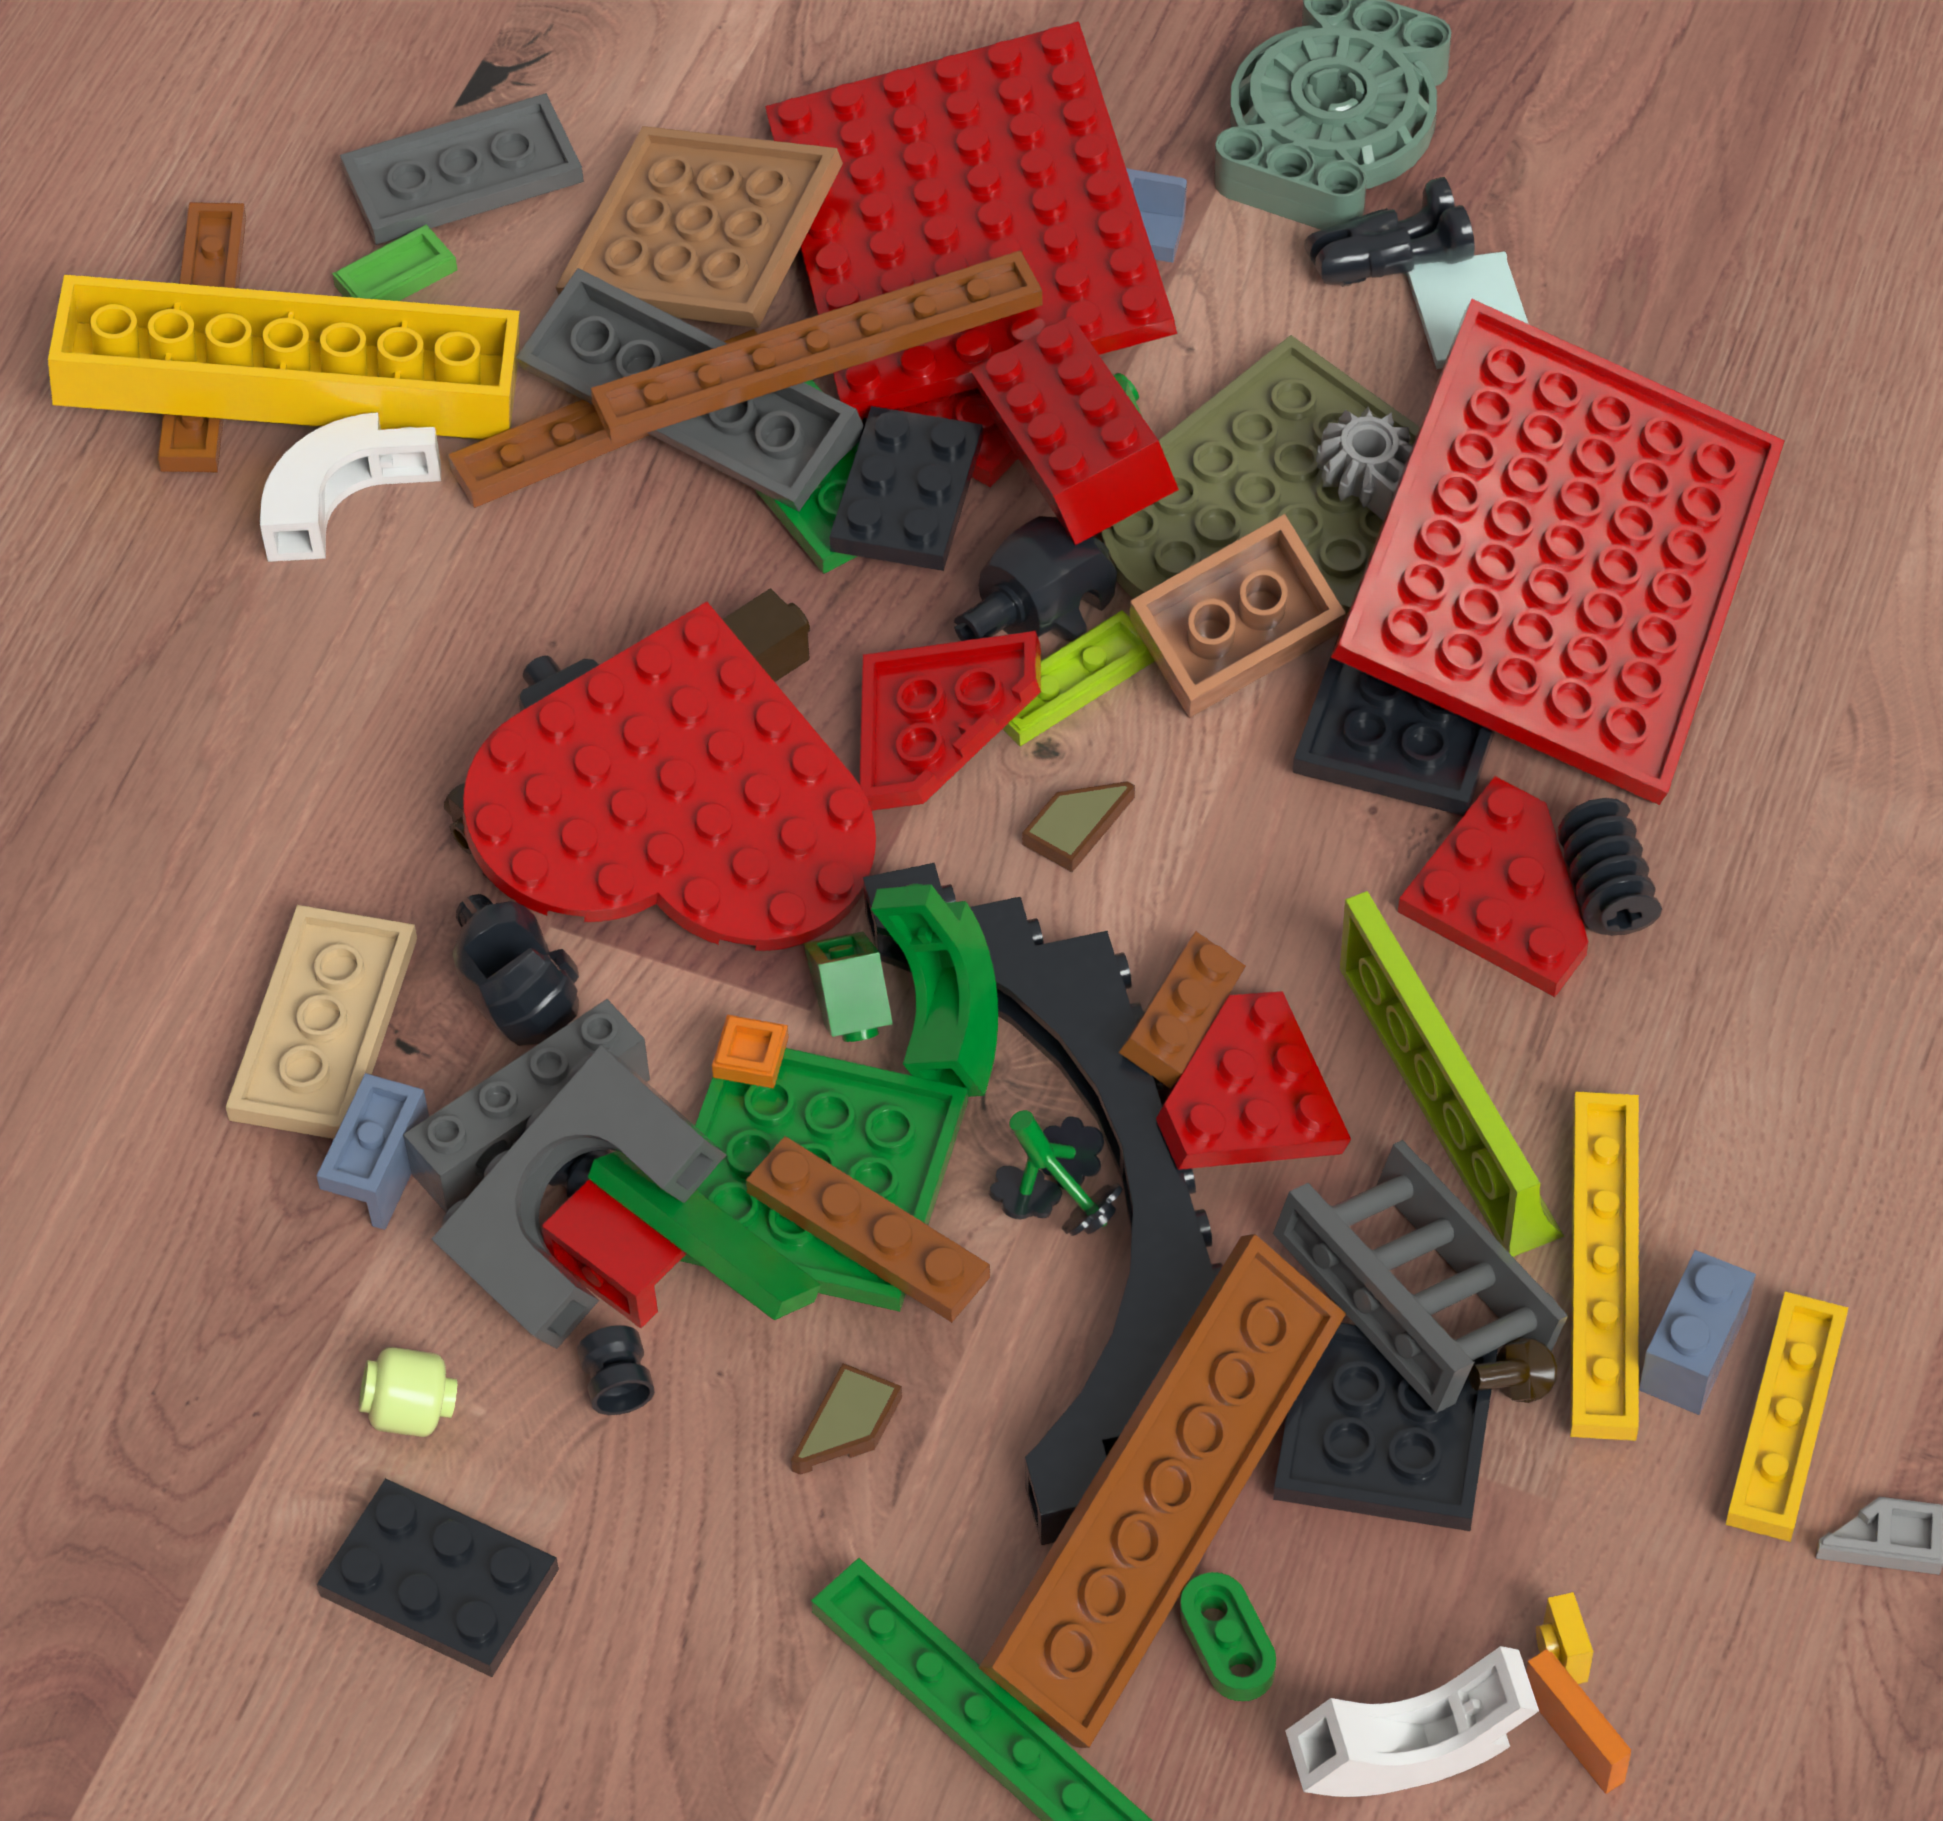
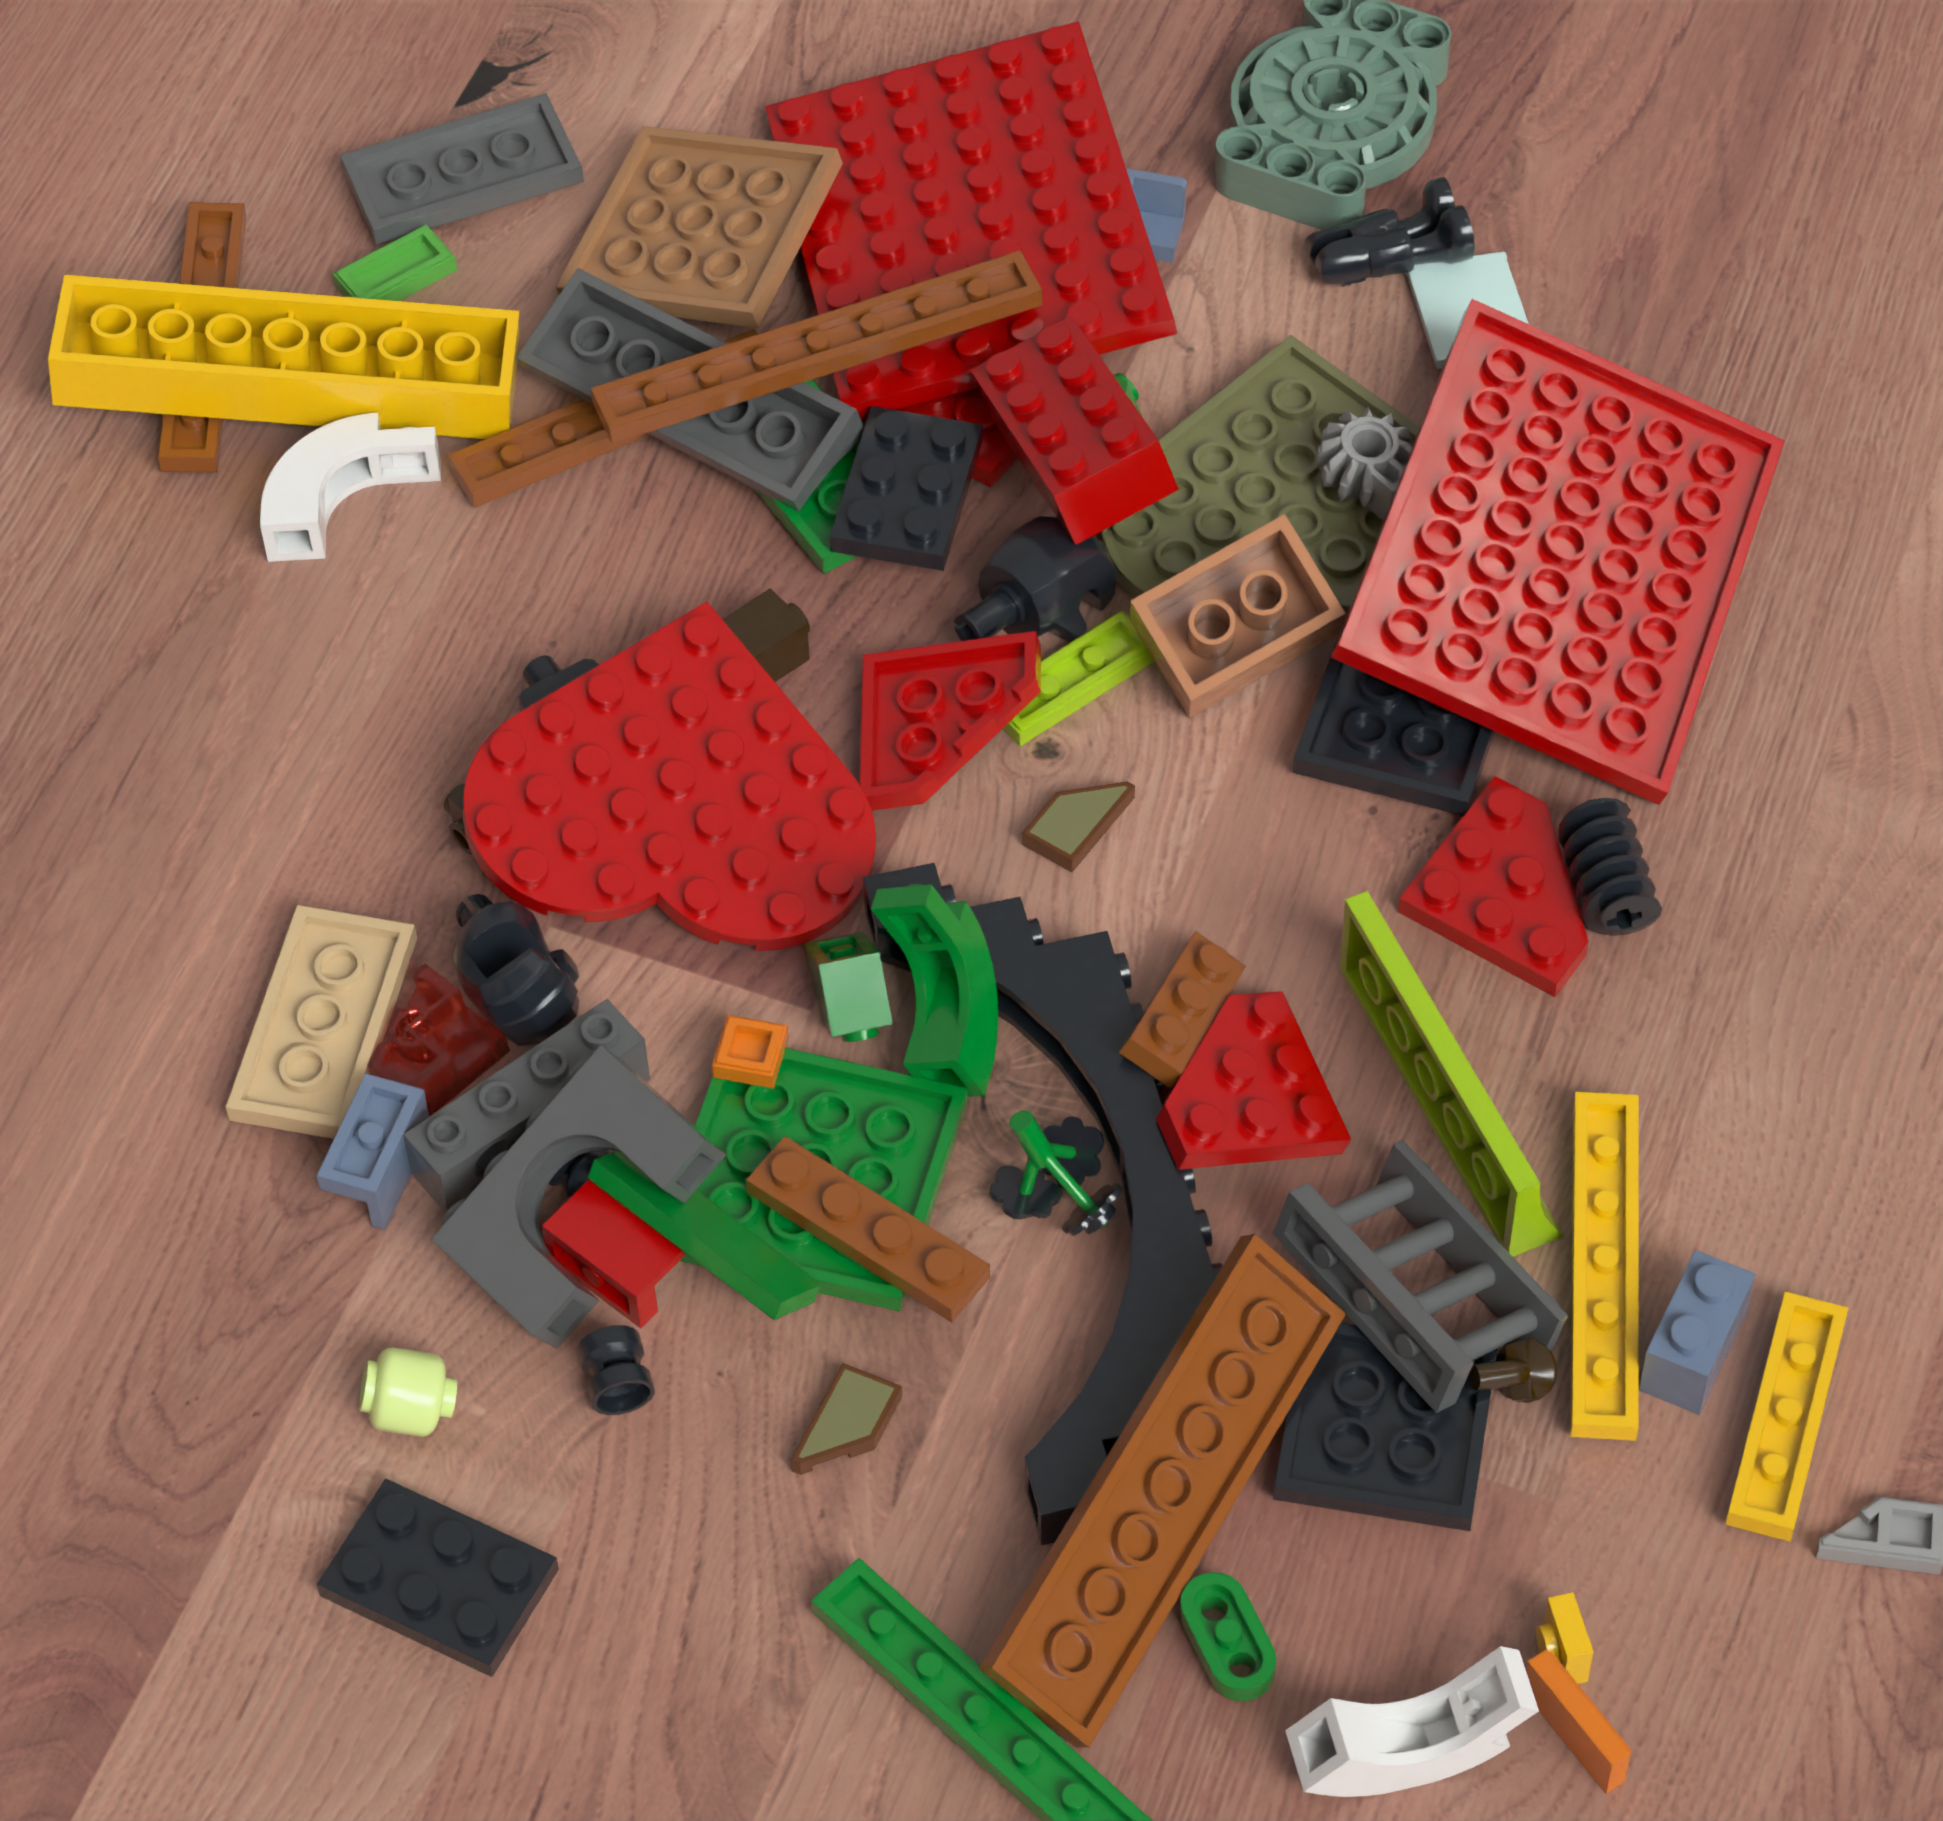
none -> clear red slope [367,963,510,1117]

